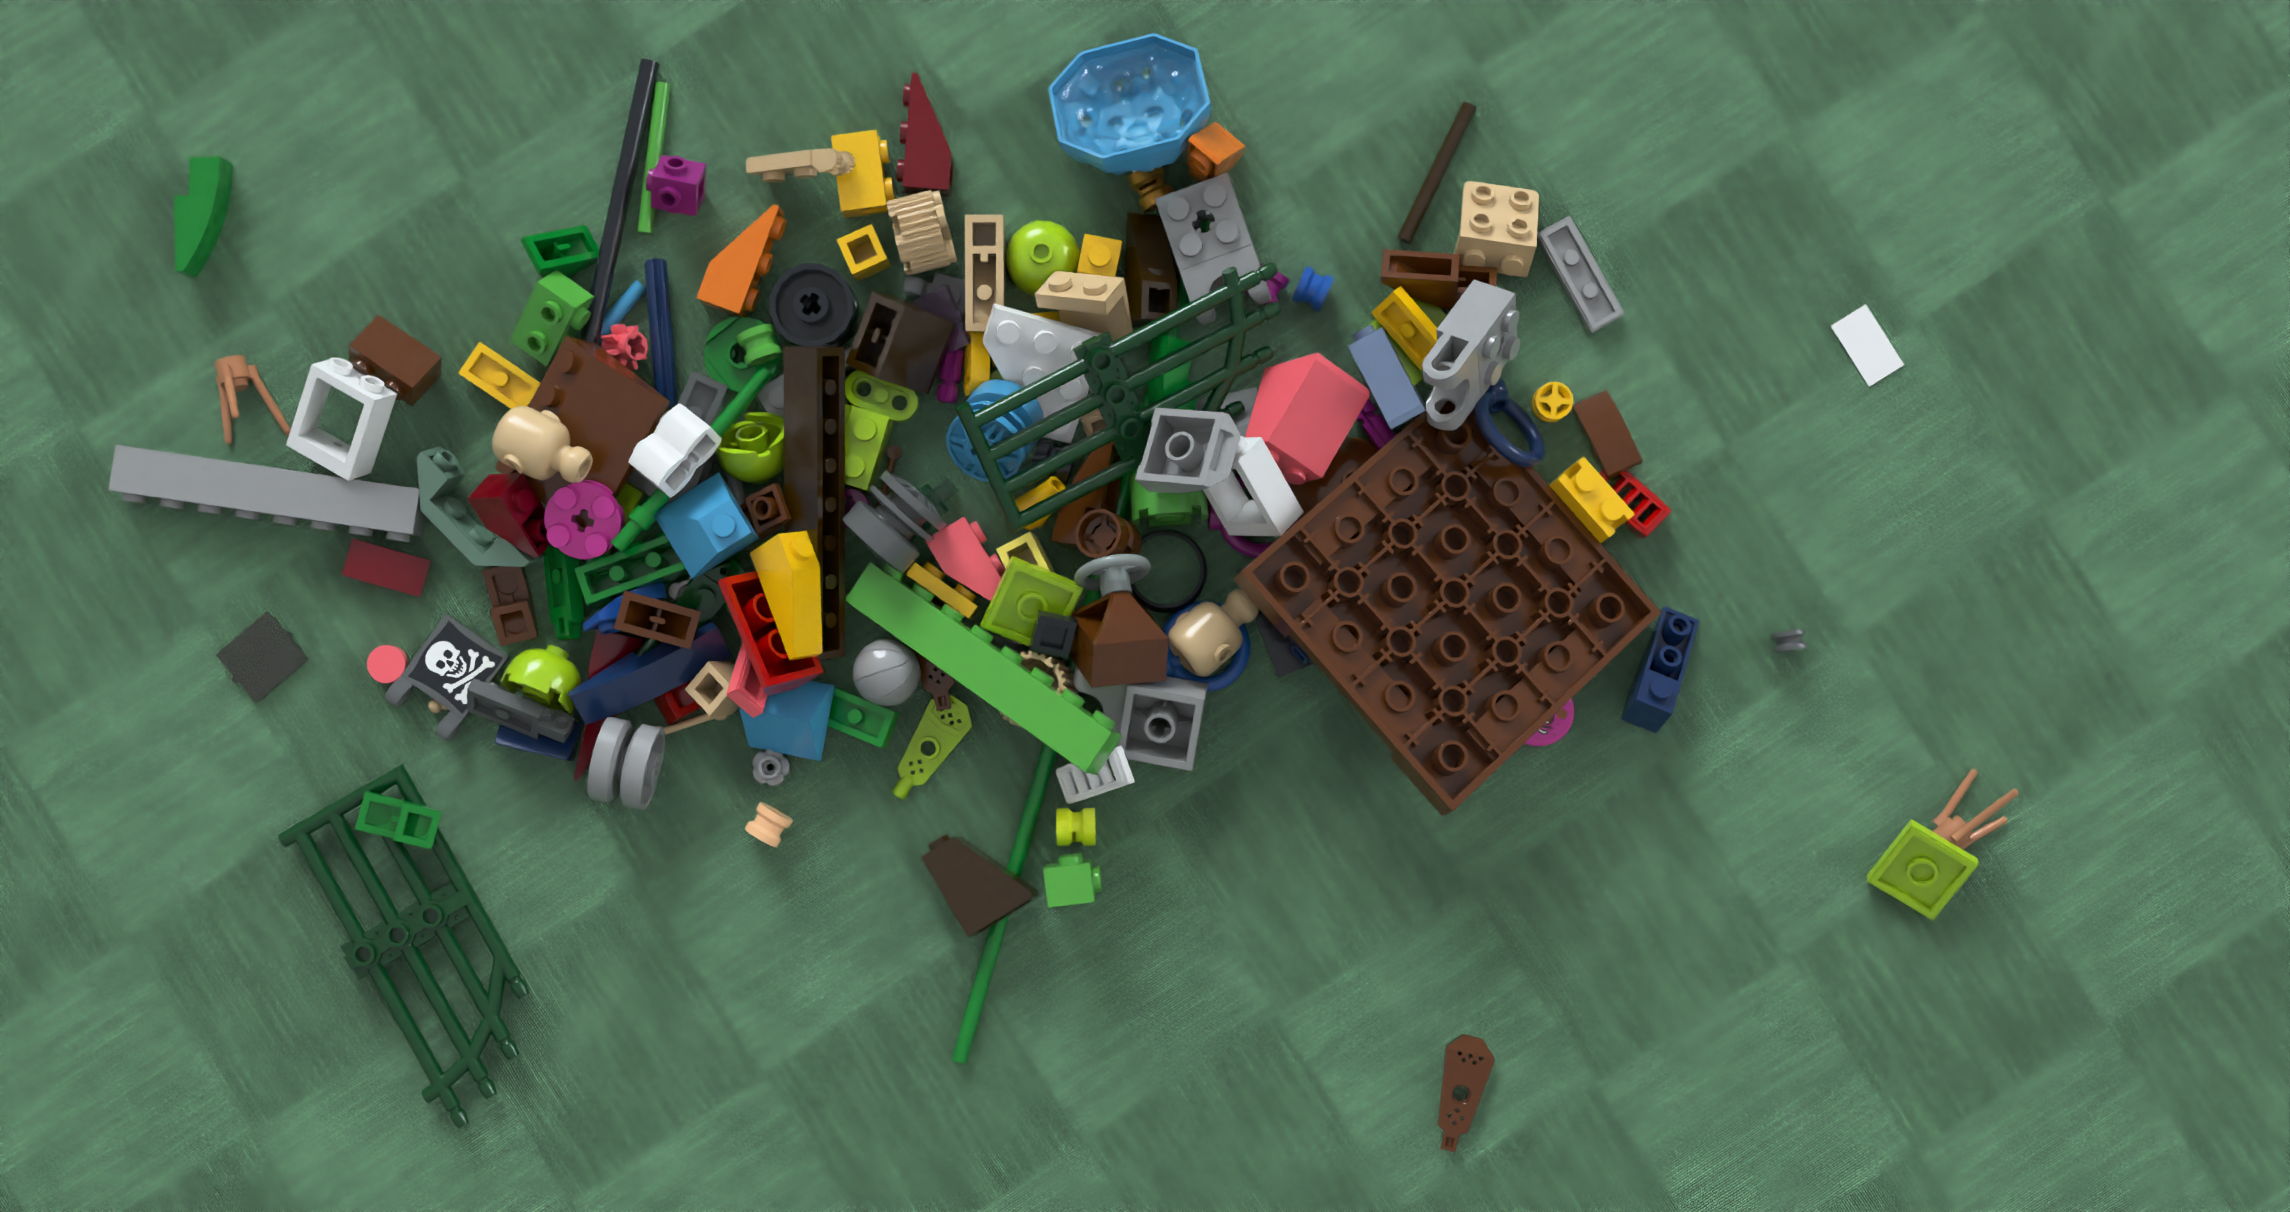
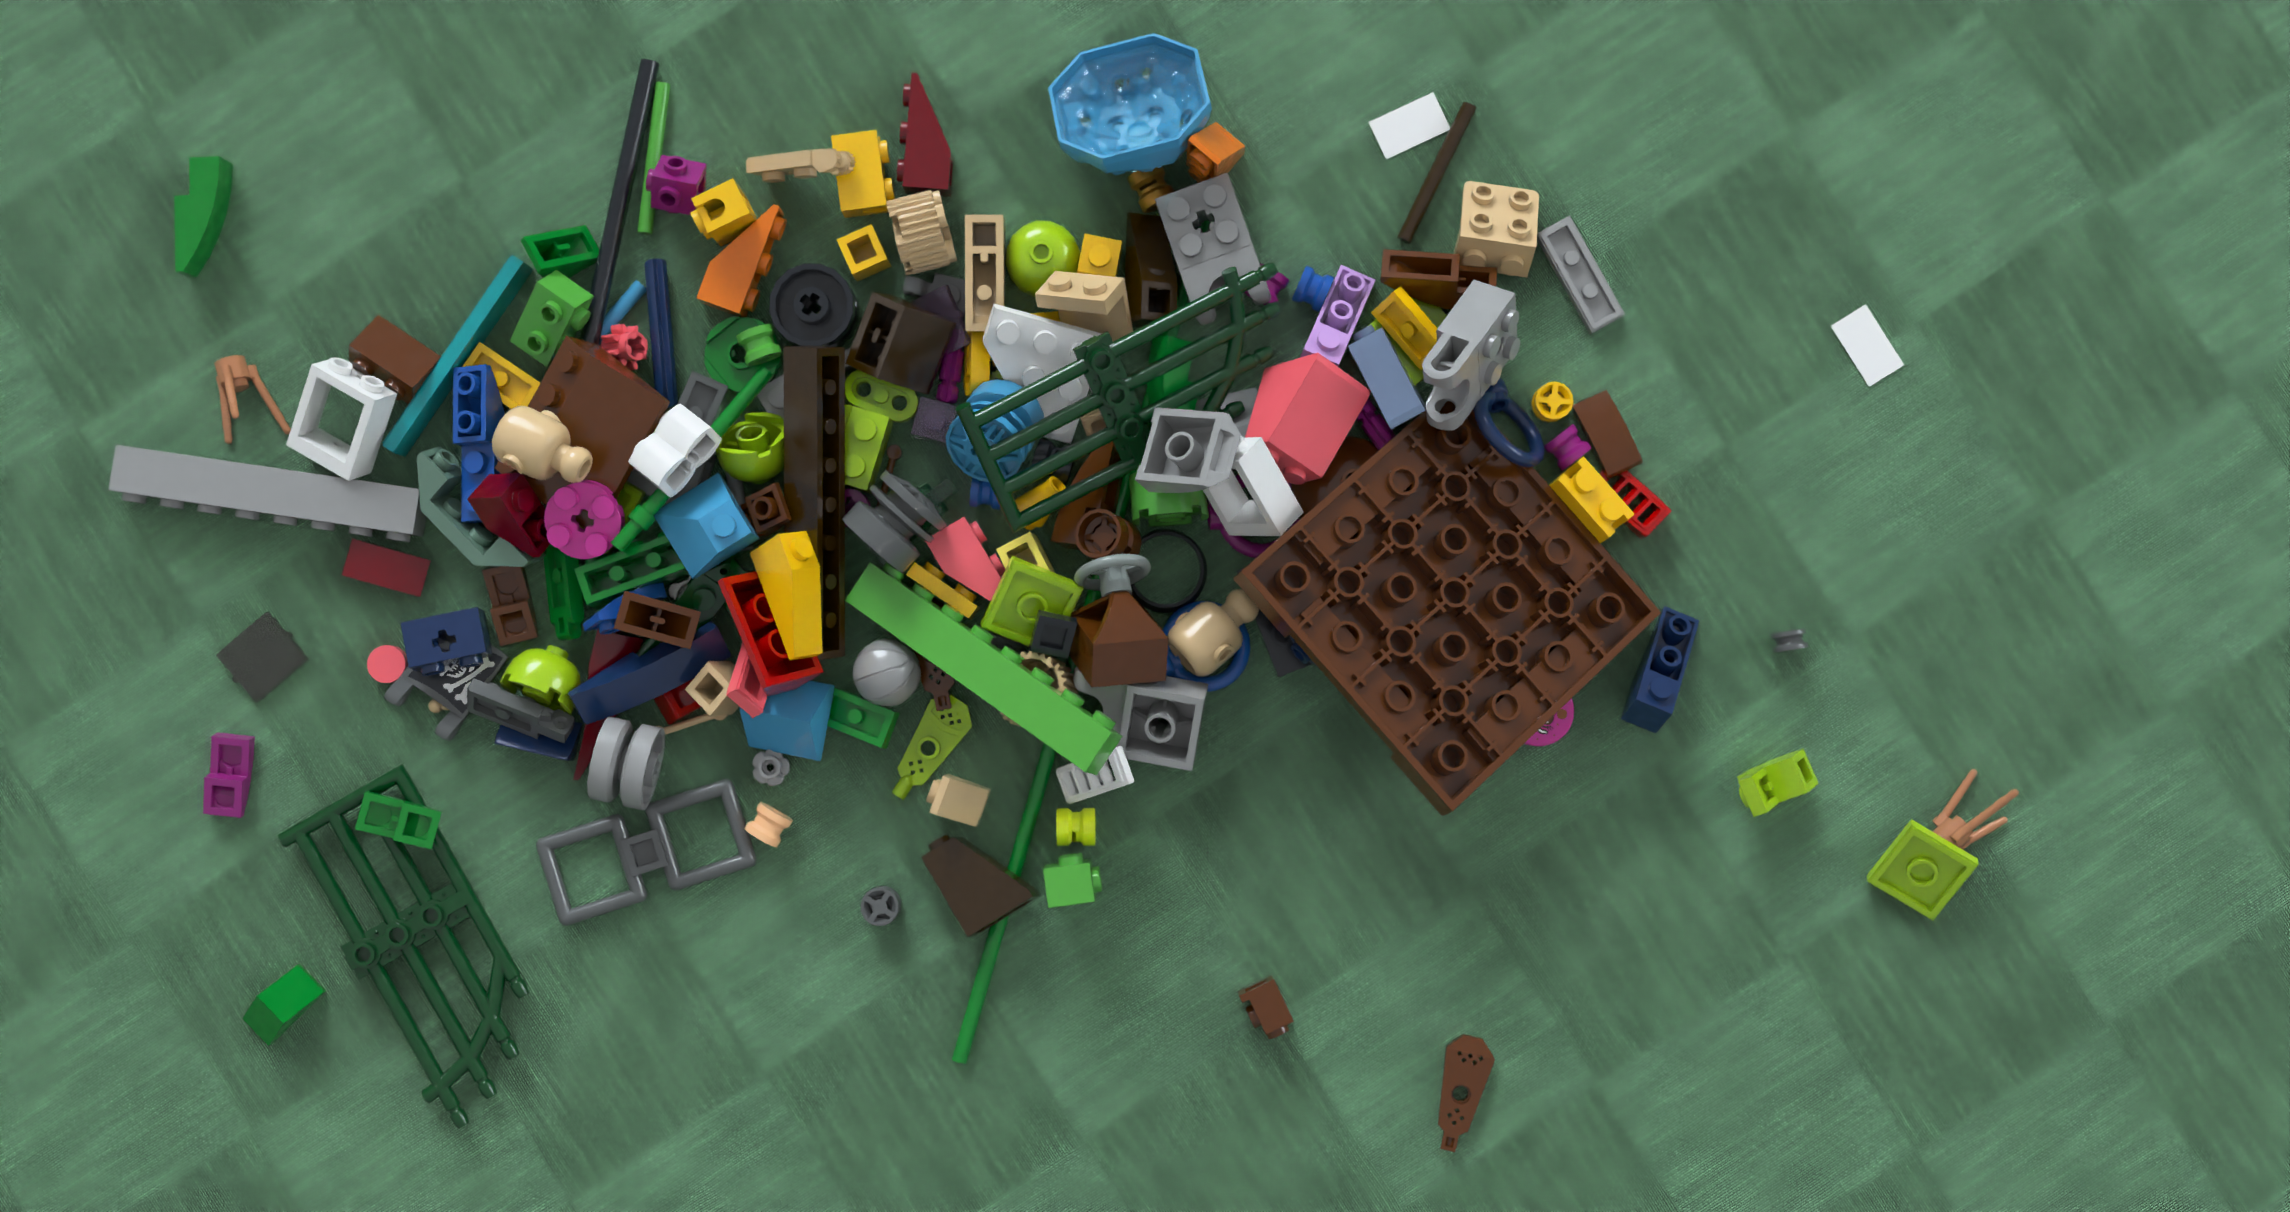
none -> magenta slope [203,732,255,818]
none -> green slope [242,964,326,1046]
none -> teal tile [382,255,533,457]
none -> dark blue brick [400,607,493,676]
none -> blue slope [453,364,505,524]
none -> dark grey bar [536,779,757,926]
none -> yellow brick [690,178,757,247]
none -> dark grey wheel [861,886,901,926]
none -> clear purple brick [911,397,957,447]
none -> tan slope [926,774,991,827]
none -> blue wheel [969,477,1001,510]
none -> reddish brown brick [1238,975,1294,1040]
none -> lavender slope [1300,265,1375,367]
none -> white sticker [1368,92,1450,160]
none -> magenta wheel [1544,424,1592,471]
none -> lime brick [1737,748,1819,817]

